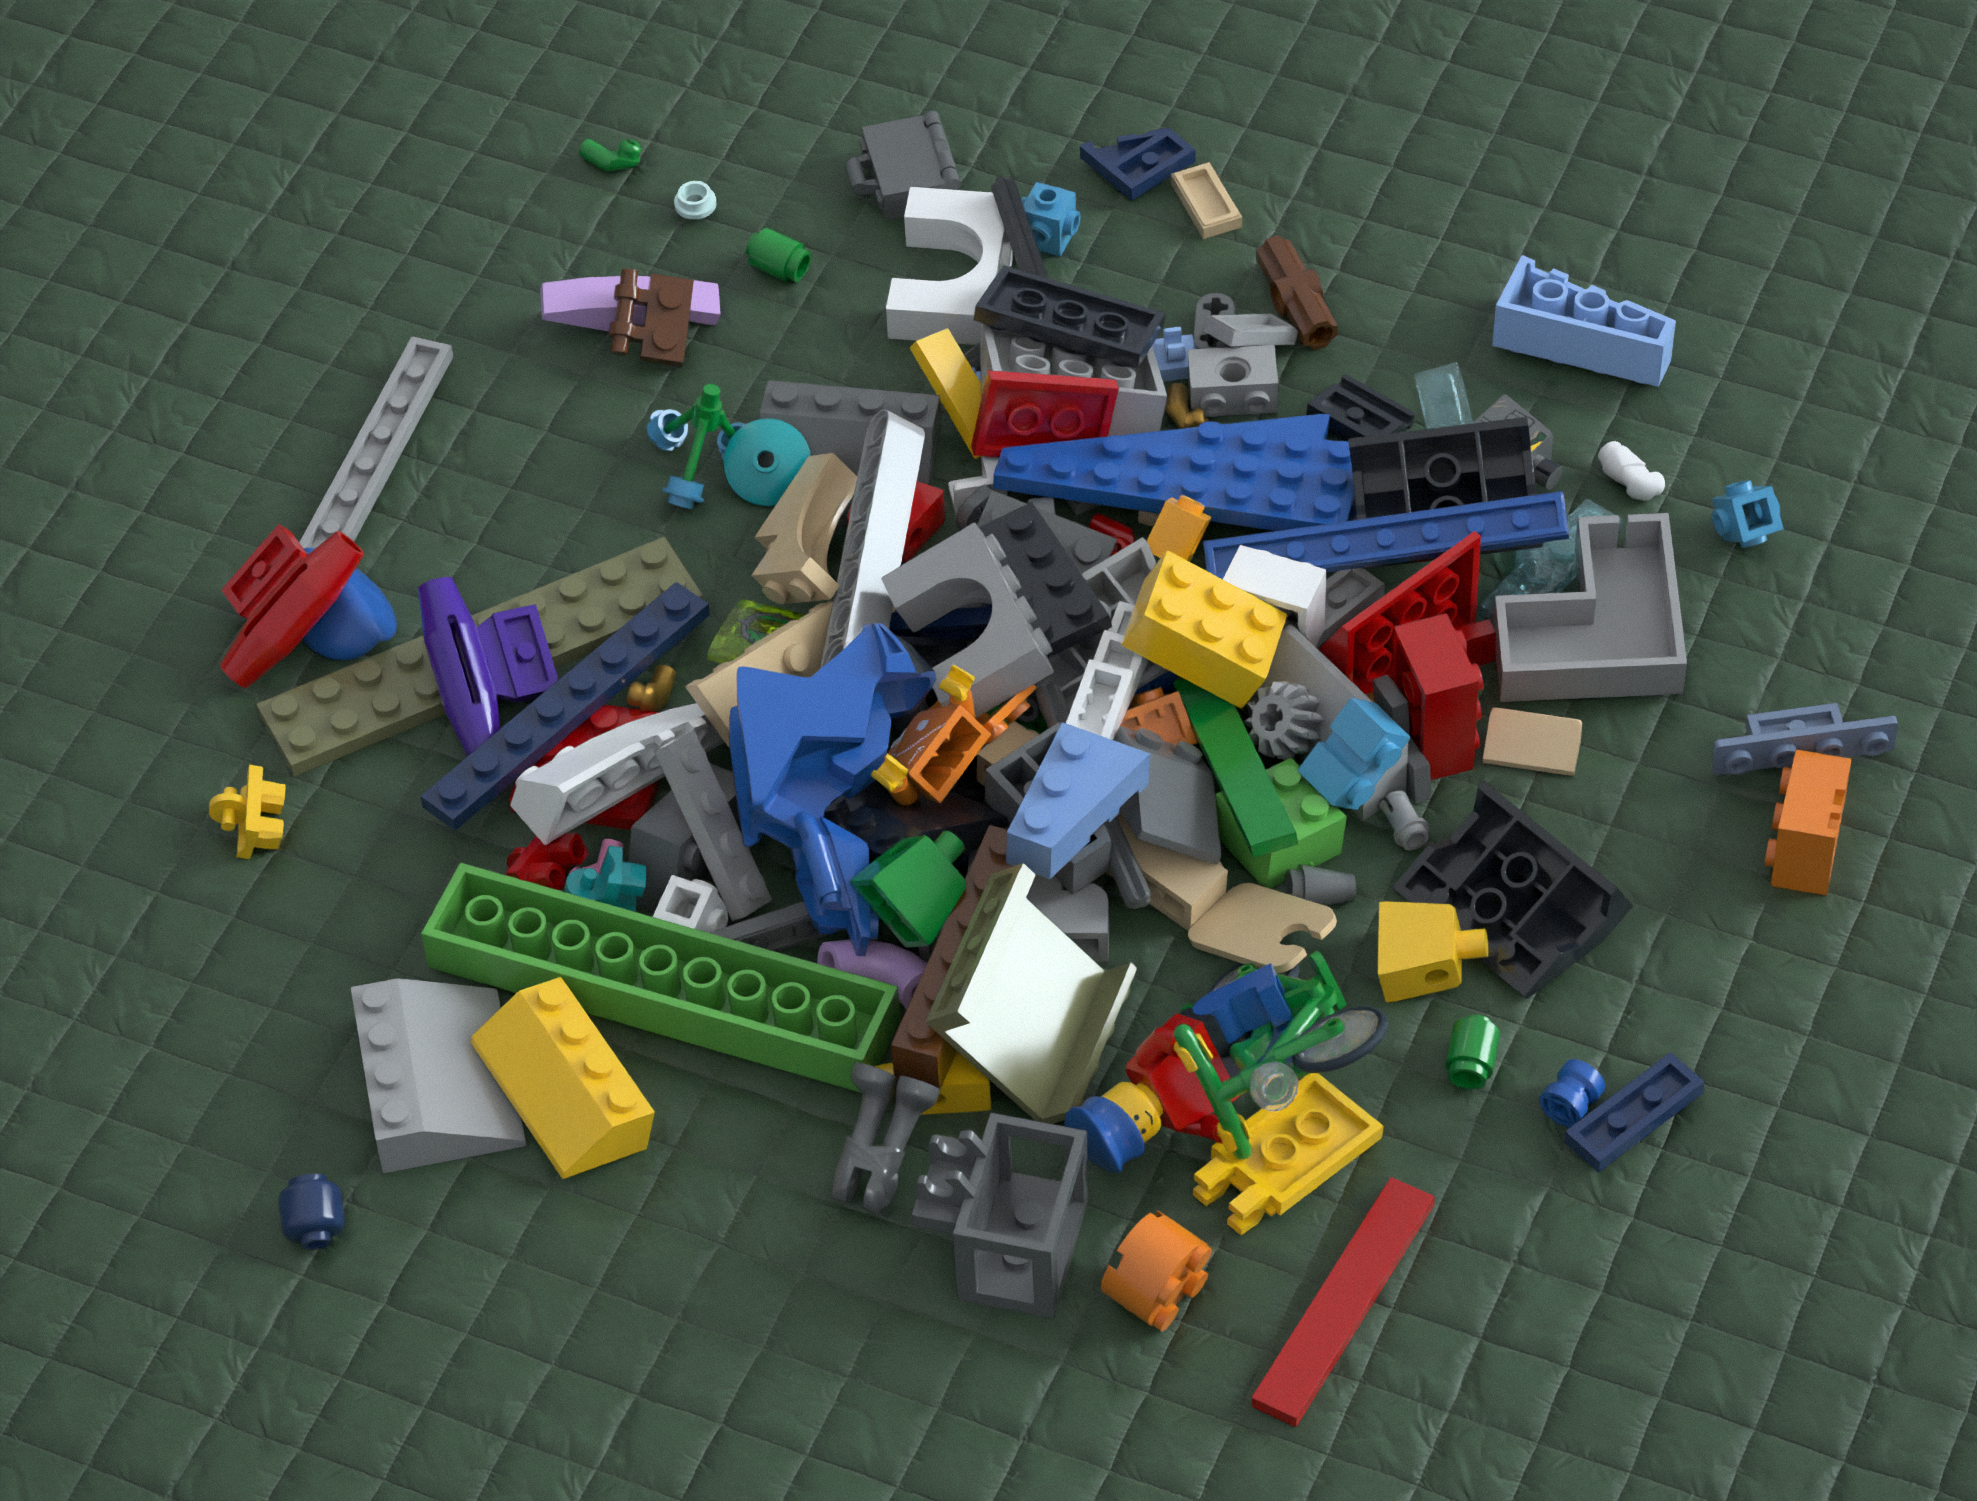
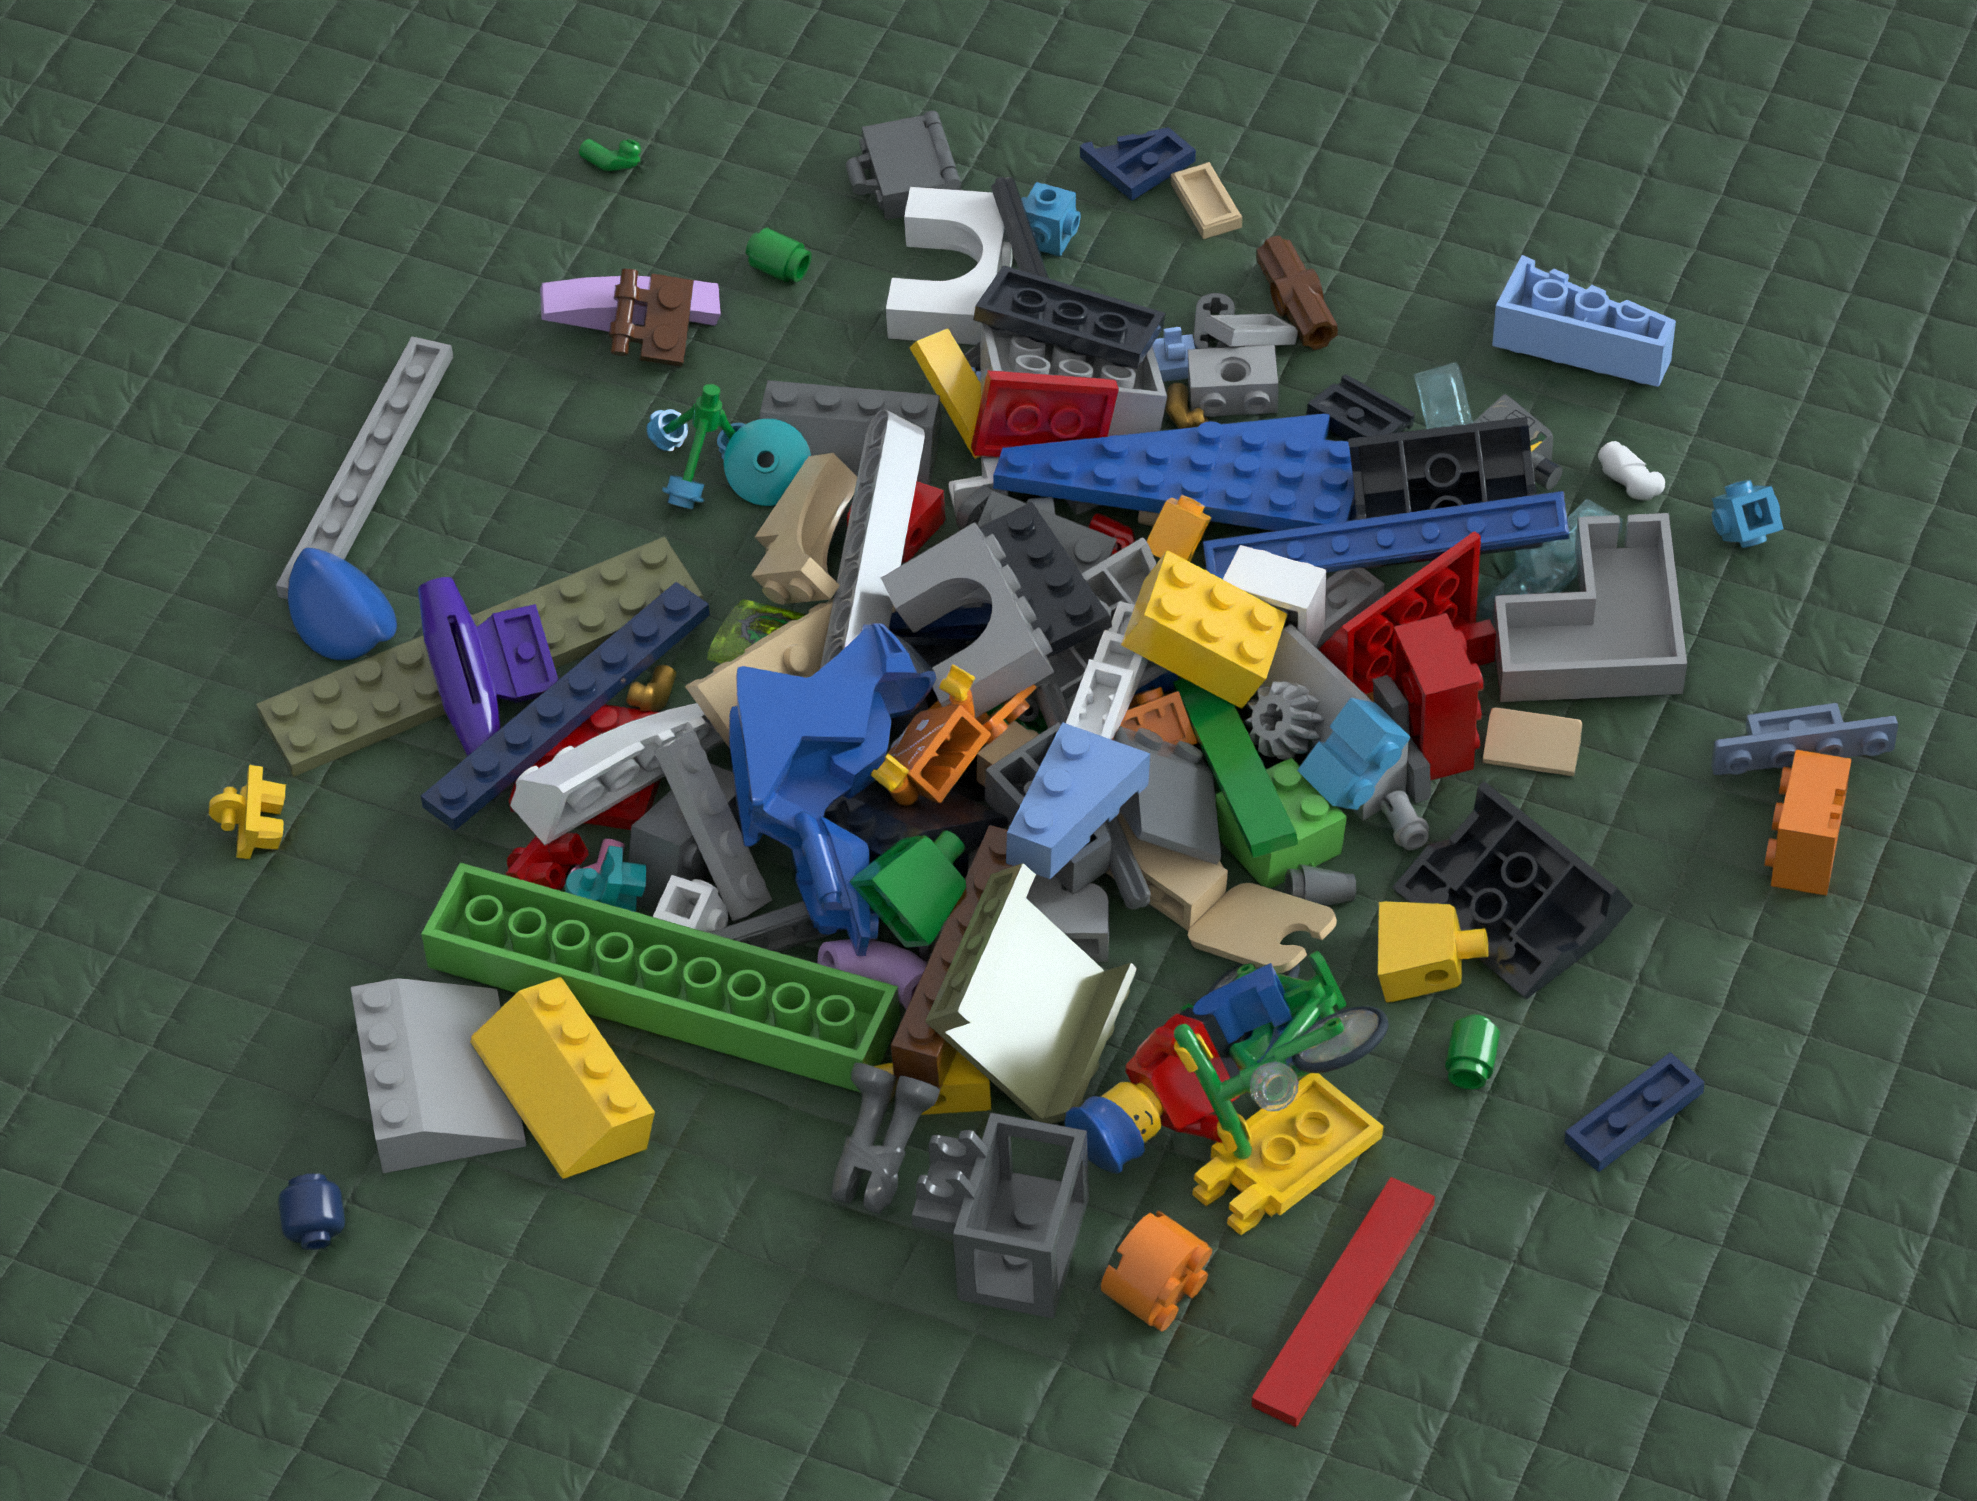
red plate [220,524,364,688] -> none
light aqua plate [674,181,716,220] -> none
blue wheel [1539,1059,1606,1128] -> none

